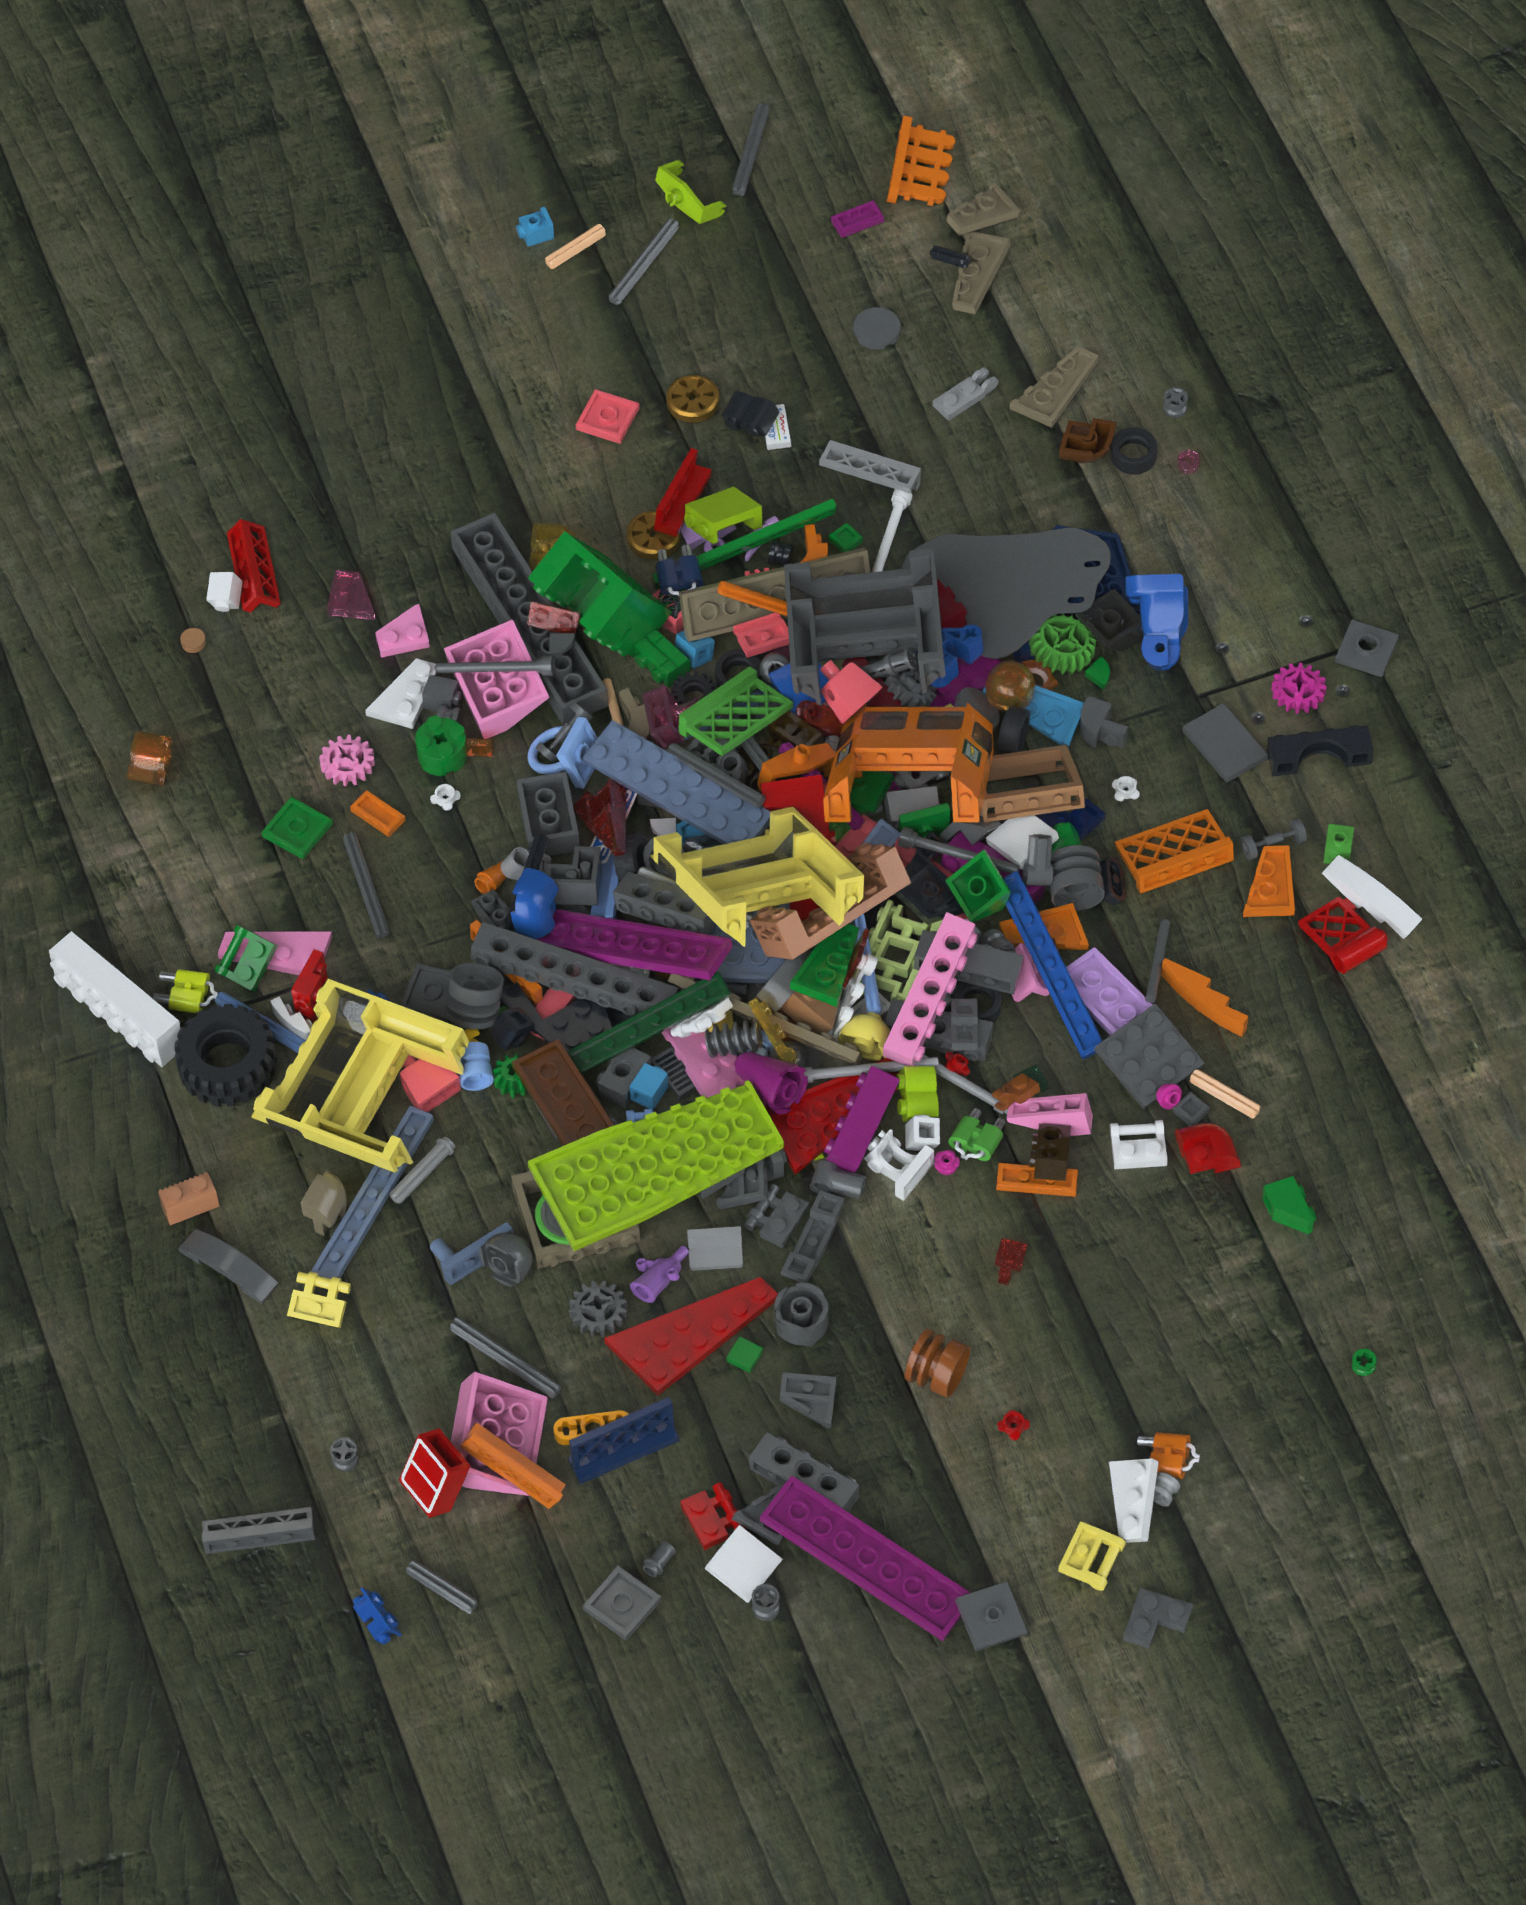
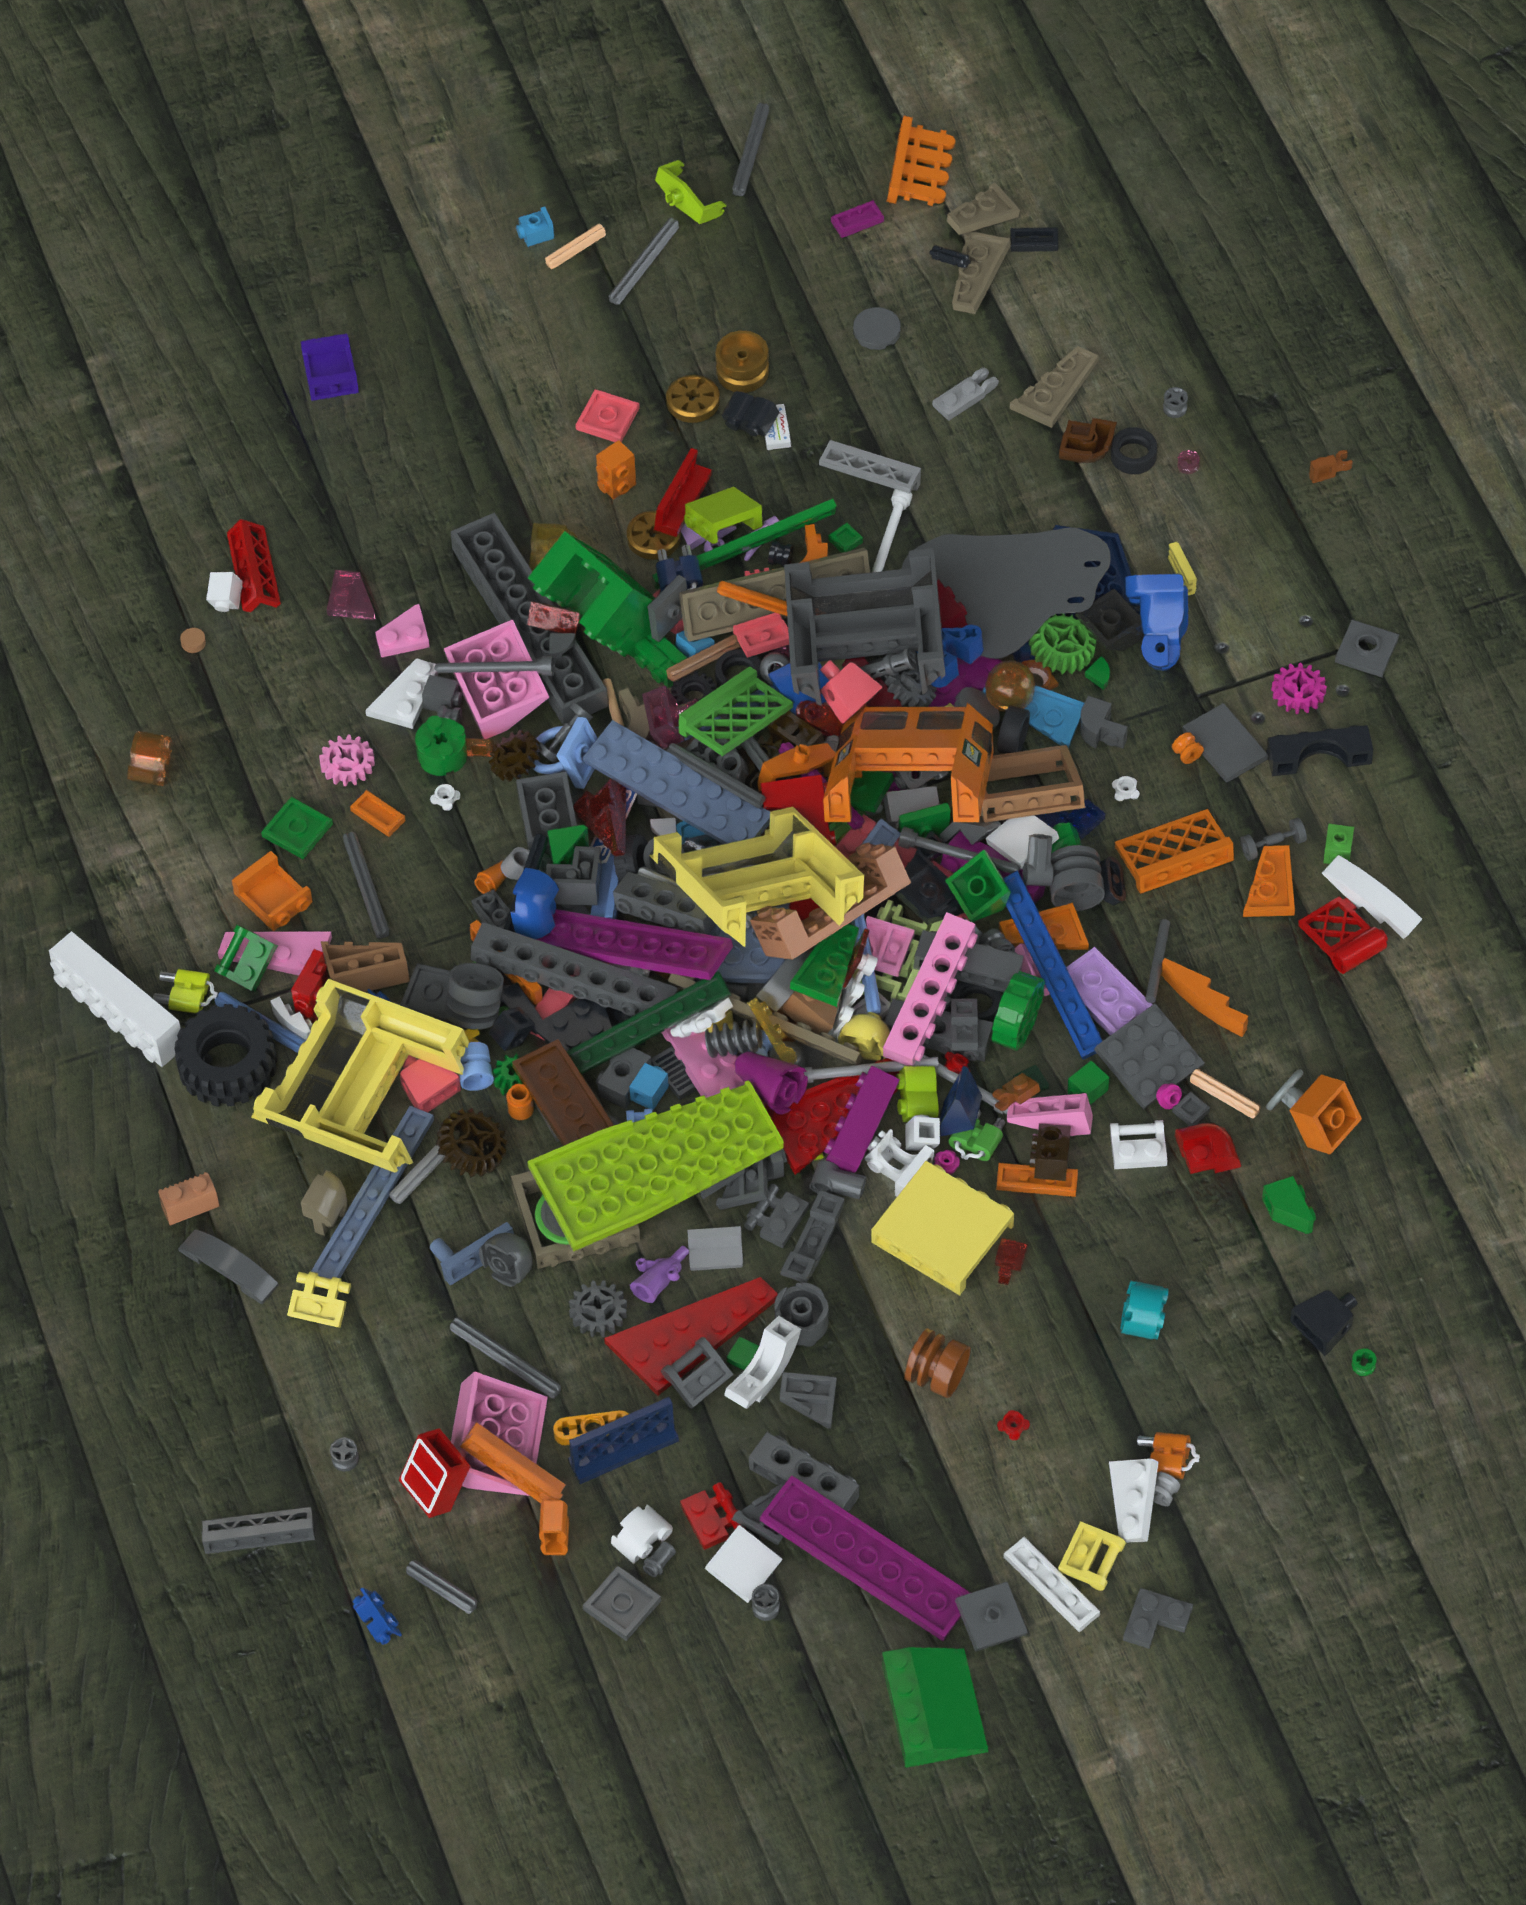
none -> orange panel [232,851,313,932]
none -> dark purple panel [301,334,359,401]
none -> medium nougat wedge [321,941,410,997]
none -> dark brown gear [436,1108,507,1178]
none -> dark brown gear [489,730,542,782]
none -> orange brick [506,1084,534,1120]
none -> orange brick [539,1498,569,1555]
none -> green slope [547,825,589,865]
none -> orange brick [596,440,636,500]
none -> white cylinder [611,1505,673,1564]
none -> dark grey plate [647,575,687,642]
none -> dark grey plate [661,1337,734,1408]
none -> medium nougat axle [666,635,741,682]
none -> pearl gold wheel [715,330,769,393]
none -> white arch [724,1316,801,1409]
none -> bright pink wing [866,916,915,977]
none -> light yellow panel [871,1161,1014,1295]
none -> green slope [882,1647,988,1768]
none -> dark blue slope [939,1066,982,1137]
none -> green connector [991,971,1045,1051]
none -> white tile [1004,1537,1100,1632]
none -> black tile [1010,227,1058,252]
none -> green brick [1068,1061,1109,1105]
none -> teal brick [1120,1280,1169,1340]
none -> light yellow tile [1168,542,1197,596]
none -> orange wheel [1172,732,1204,764]
none -> orange piece [1266,1069,1362,1155]
none -> black torso [1290,1290,1358,1356]
none -> dark orange plate [1309,450,1353,483]

